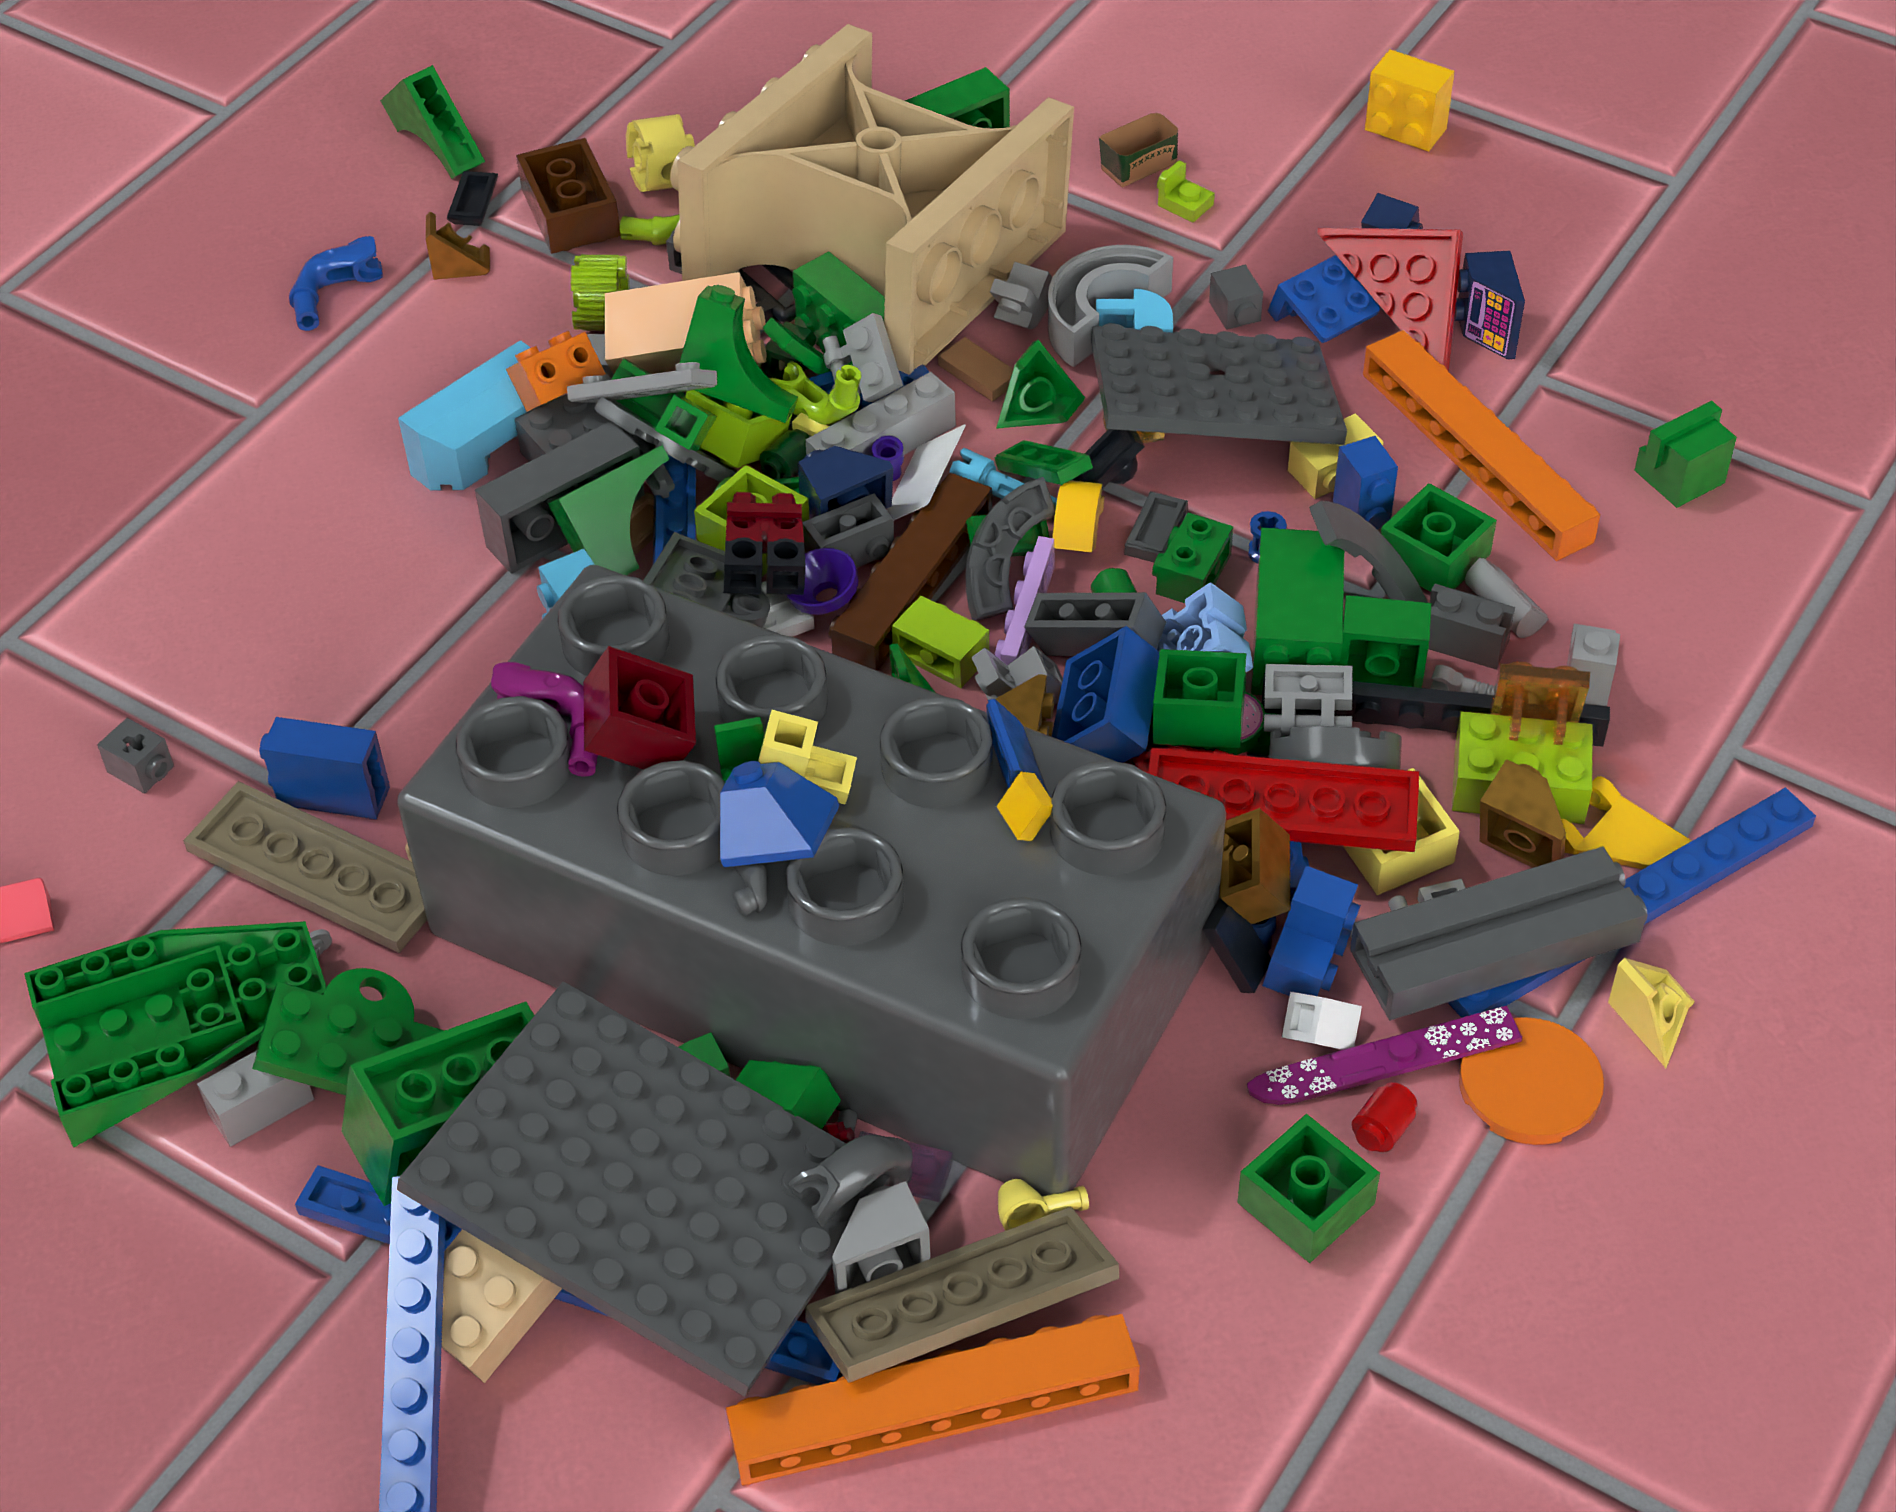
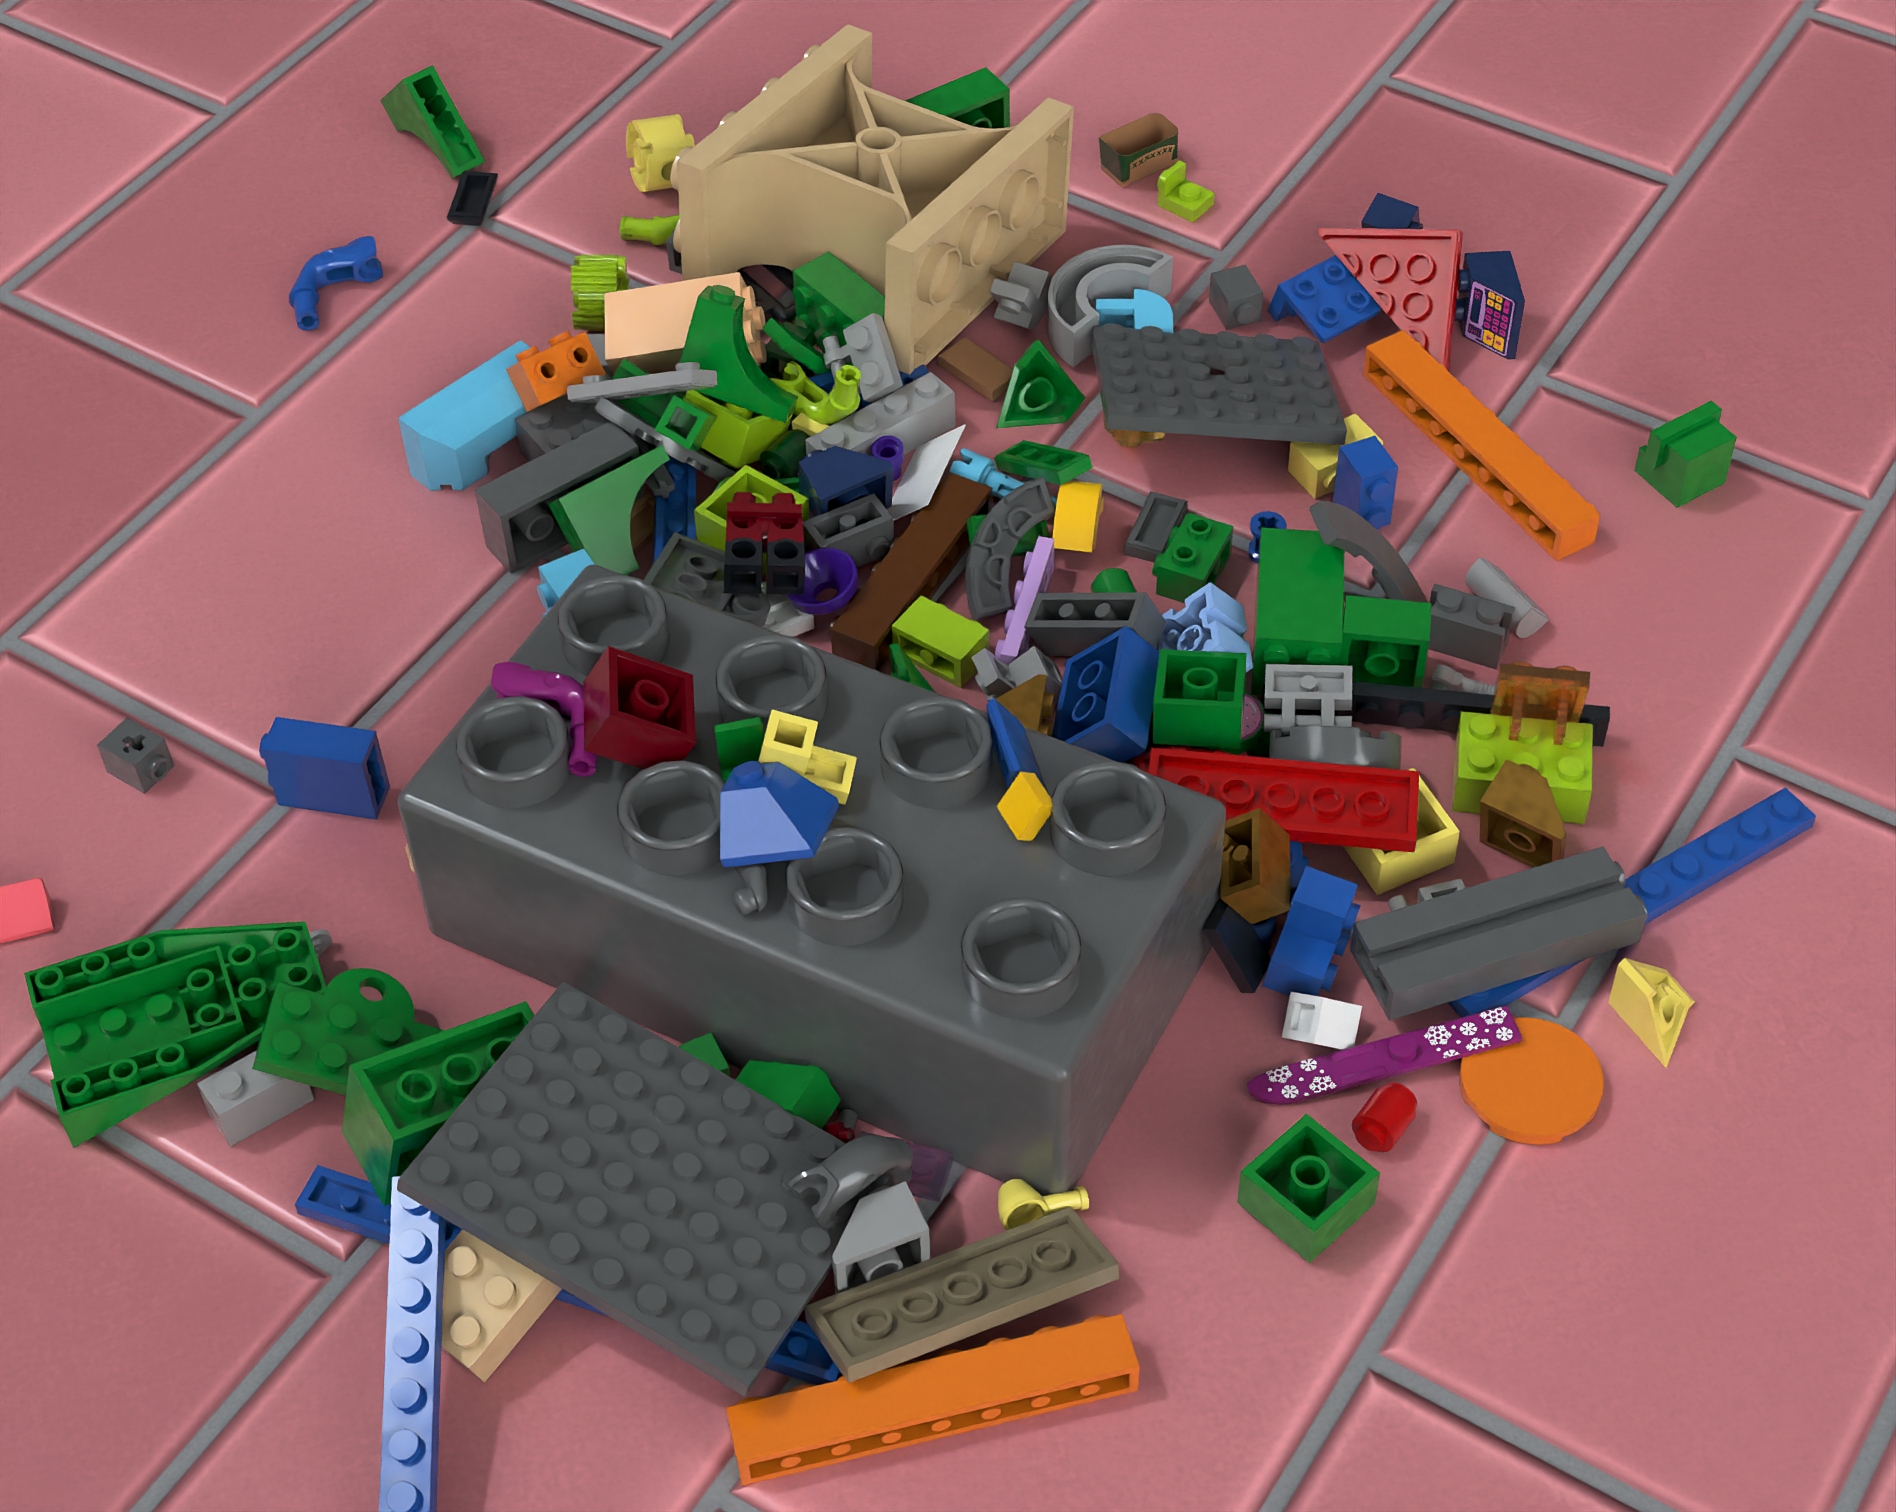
dark tan plate [183,781,427,953] -> none
pearl gold slope [426,211,490,280] -> none
reddish brown brick [516,138,621,254] -> none
black tile [1073,429,1145,489] -> none
yellow brick [1365,49,1455,152] -> none
green brick [1381,483,1497,592] -> none
light grey arch [1561,624,1620,706] -> none
yellow flag [1561,776,1692,869] -> none

